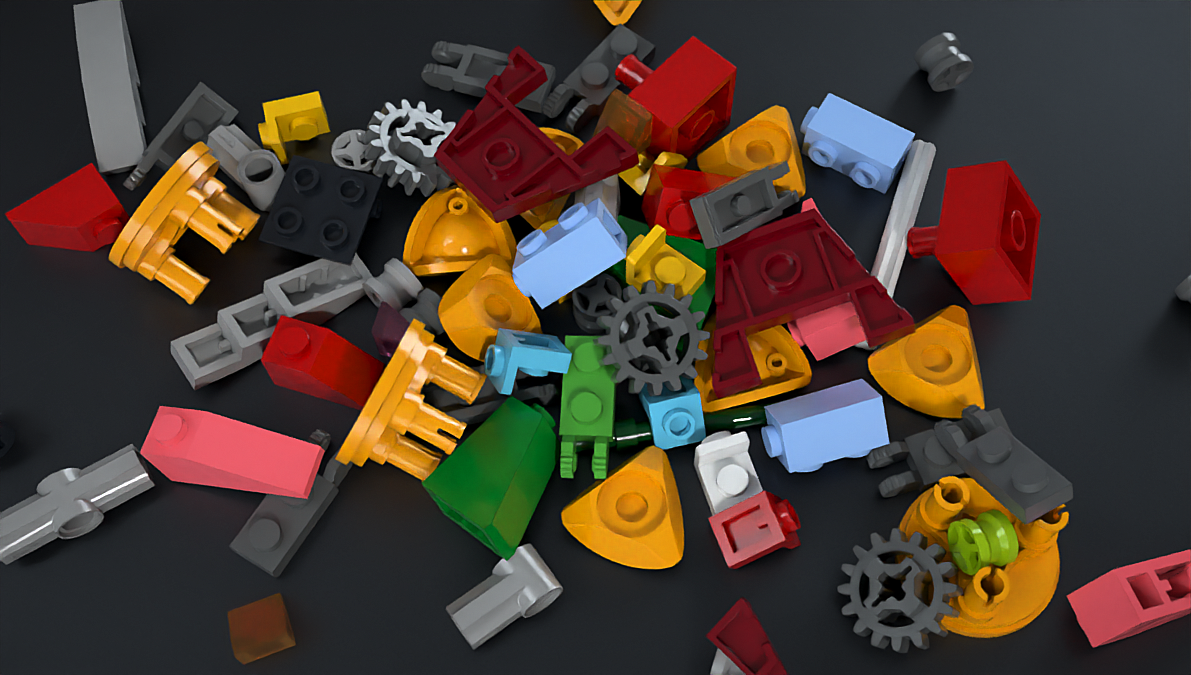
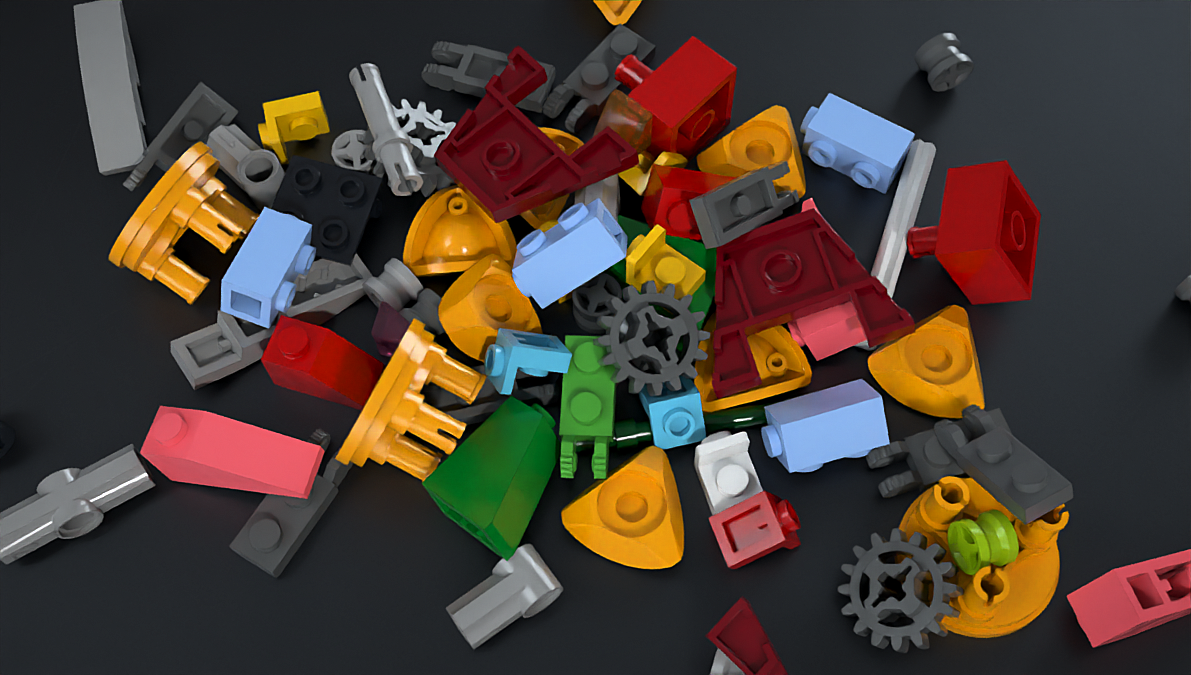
red slope [5,163,130,252] -> none
clear orange slope [227,593,296,664] -> none
none -> light blue brick [221,207,316,329]
none -> light grey pin [349,63,423,196]

